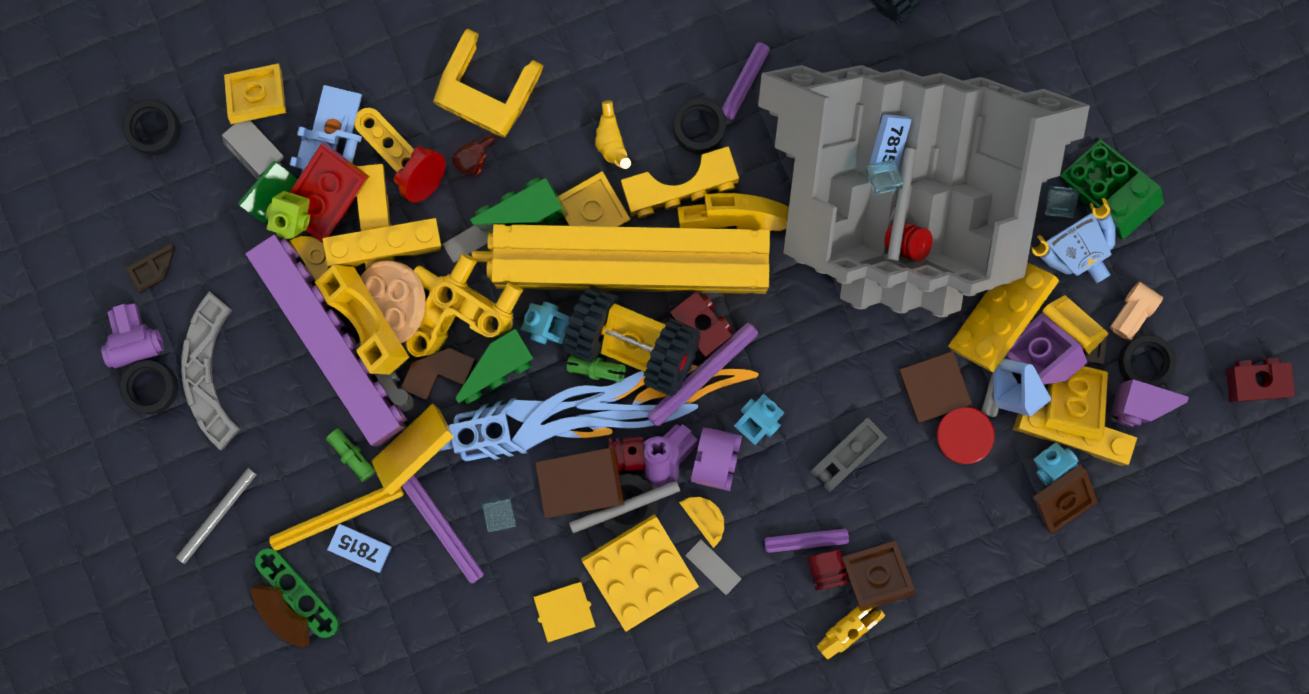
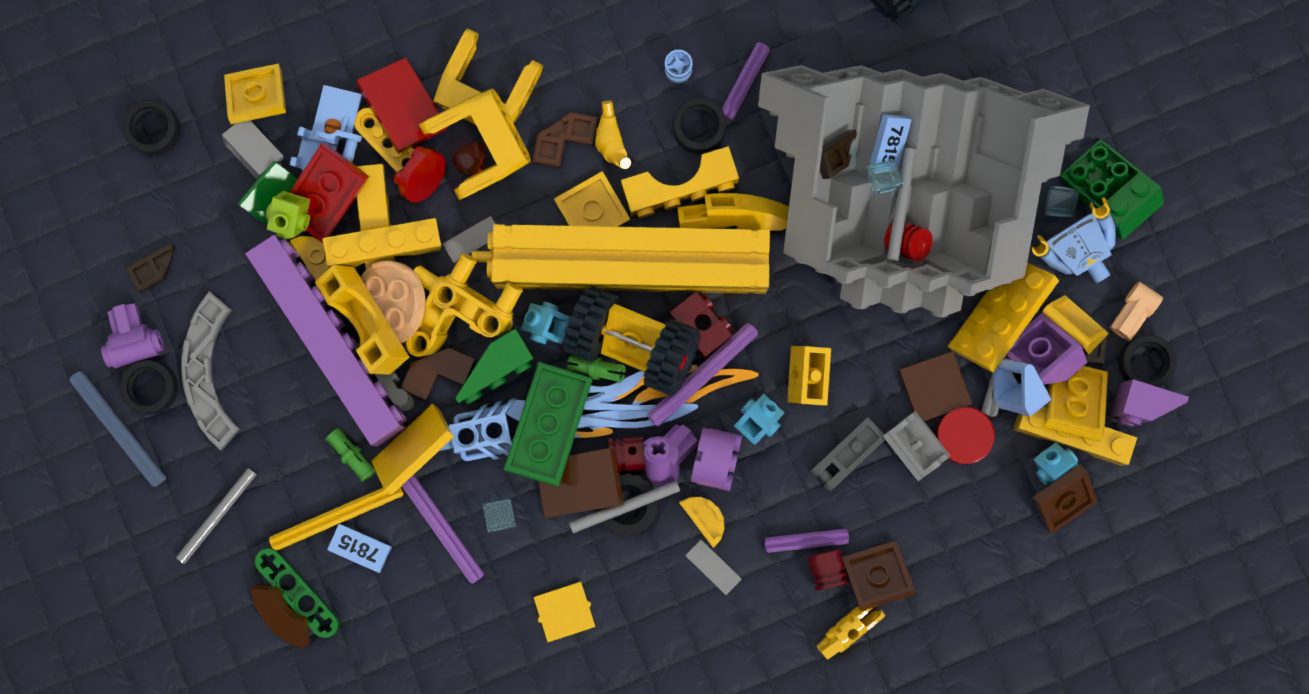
green slope [470,177,569,230] -> none
yellow plate [581,514,699,632] -> none
dark red brick [1226,358,1295,403] -> none
none -> sand blue axle [69,371,166,487]
none -> red tile [356,58,448,153]
none -> yellow connector [419,89,531,200]
none -> green tile [503,362,593,488]
none -> reddish brown tile [532,112,598,168]
none -> light blue wheel [665,50,693,83]
none -> yellow brick [787,346,831,405]
none -> dark brown tile [820,129,857,179]
none -> light grey hinge [883,411,951,481]

